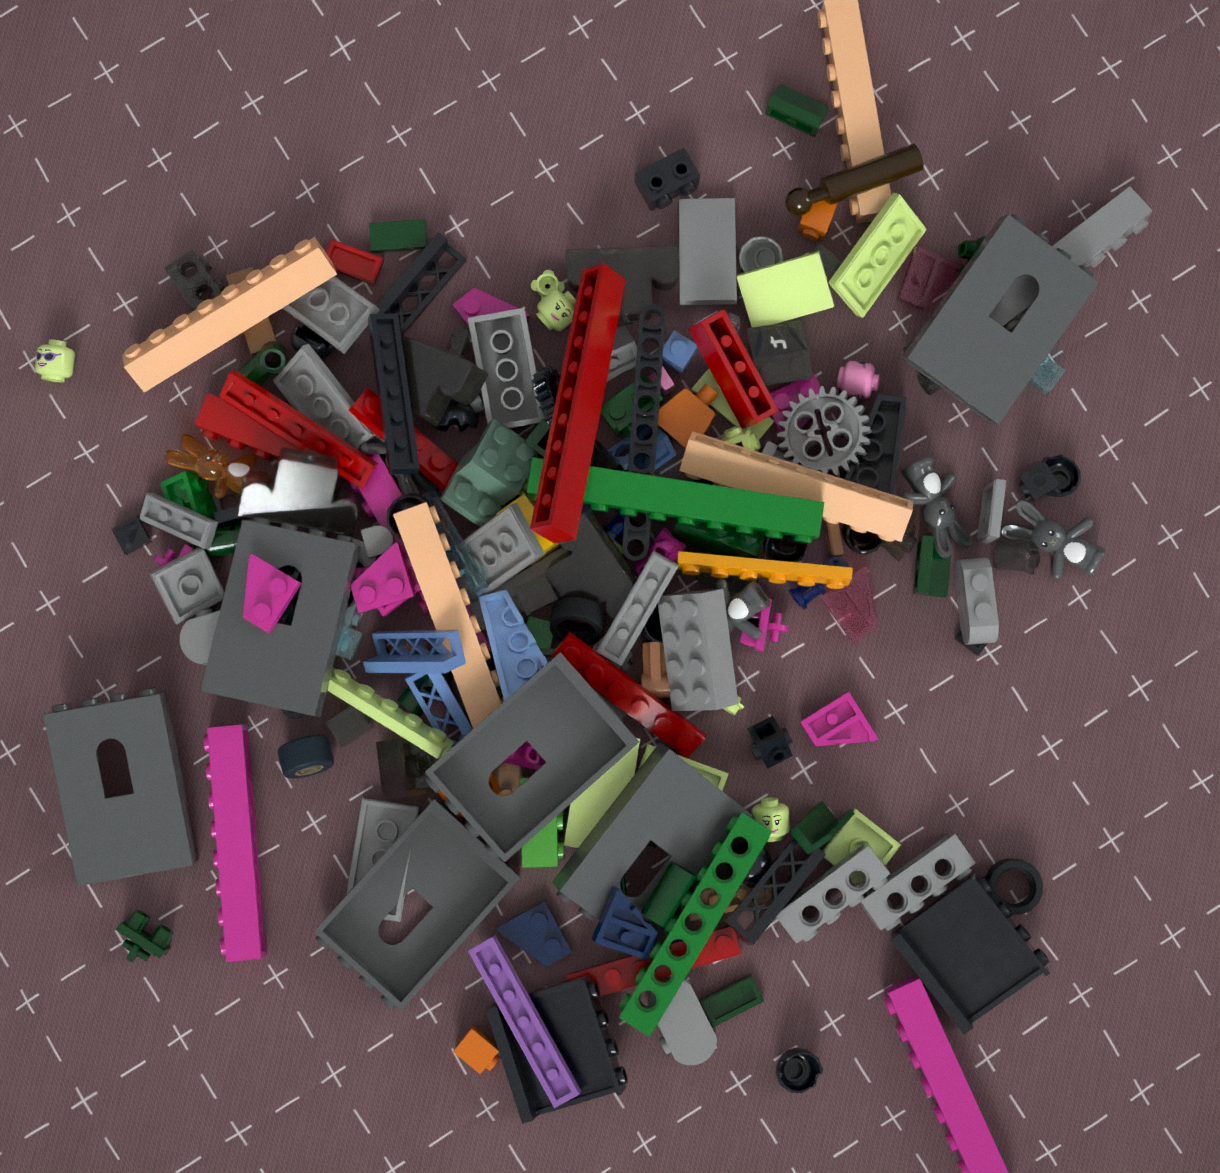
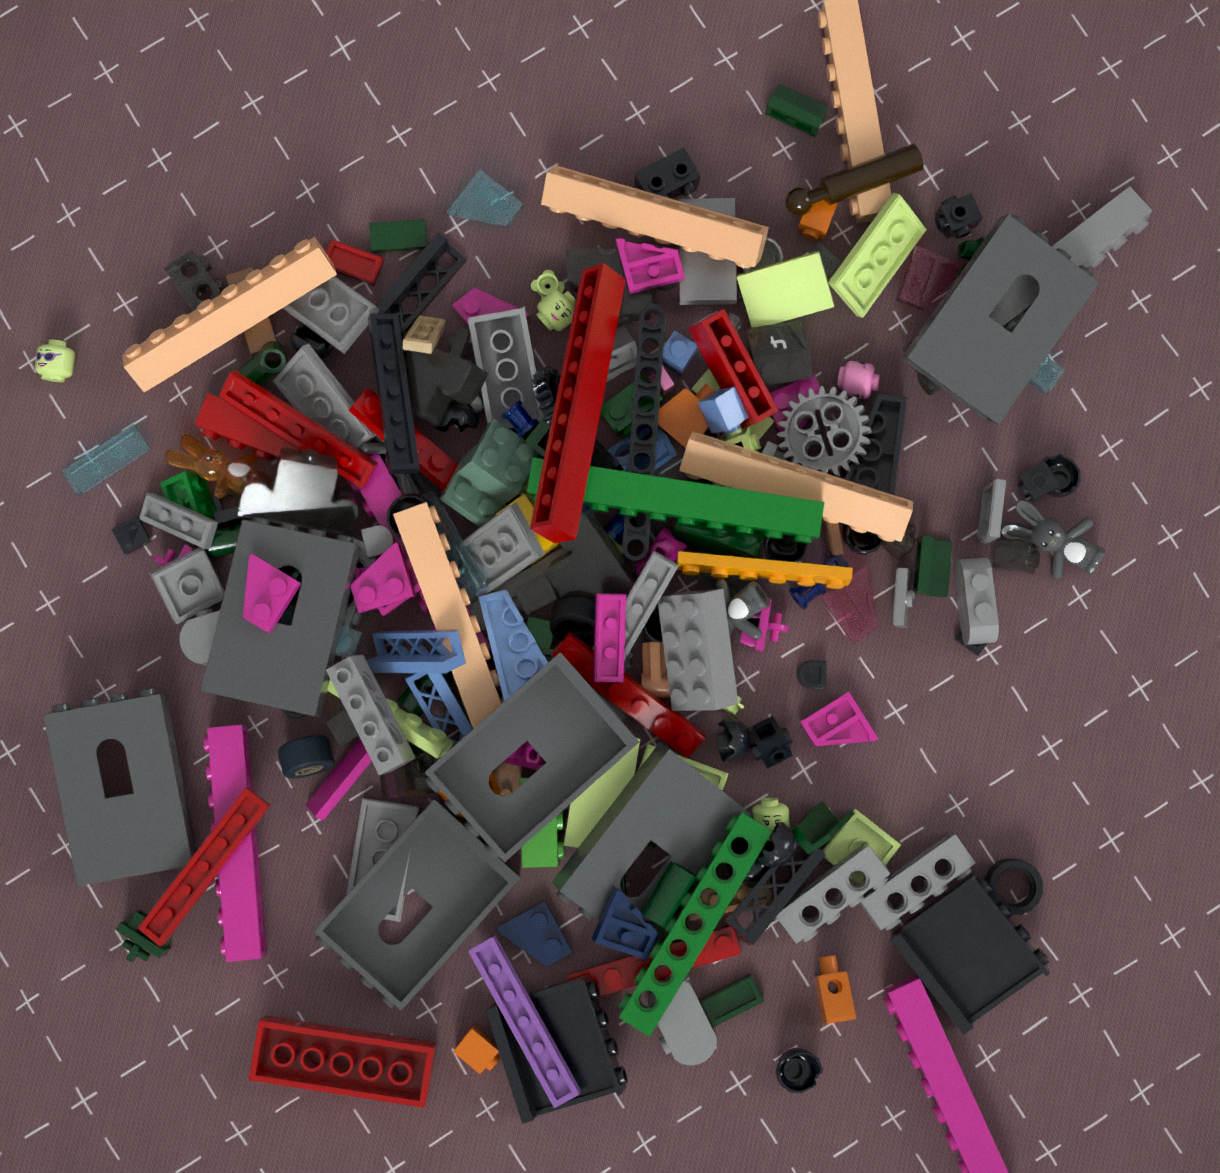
dark grey animal [901,456,973,558] -> none
none -> clear light blue tile [62,424,151,496]
none -> red plate [138,787,271,946]
none -> red brick [249,1015,437,1108]
none -> dark pink tile [306,738,372,821]
none -> light grey brick [326,655,416,775]
none -> tan tile [402,315,446,354]
none -> clear light blue wing [447,169,525,228]
none -> clear blue bush [501,400,539,438]
none -> light nougat brick [541,166,769,268]
none -> dark pink tile [593,593,626,682]
none -> dark pink wing [616,238,685,294]
none -> medium blue brick [698,387,749,435]
none -> black hair [717,716,751,763]
none -> black hair [757,821,797,867]
none -> black tile [797,660,827,690]
none -> orange torso [814,955,856,1025]
none -> light grey plate [893,568,915,628]
none -> black brick [935,193,983,239]

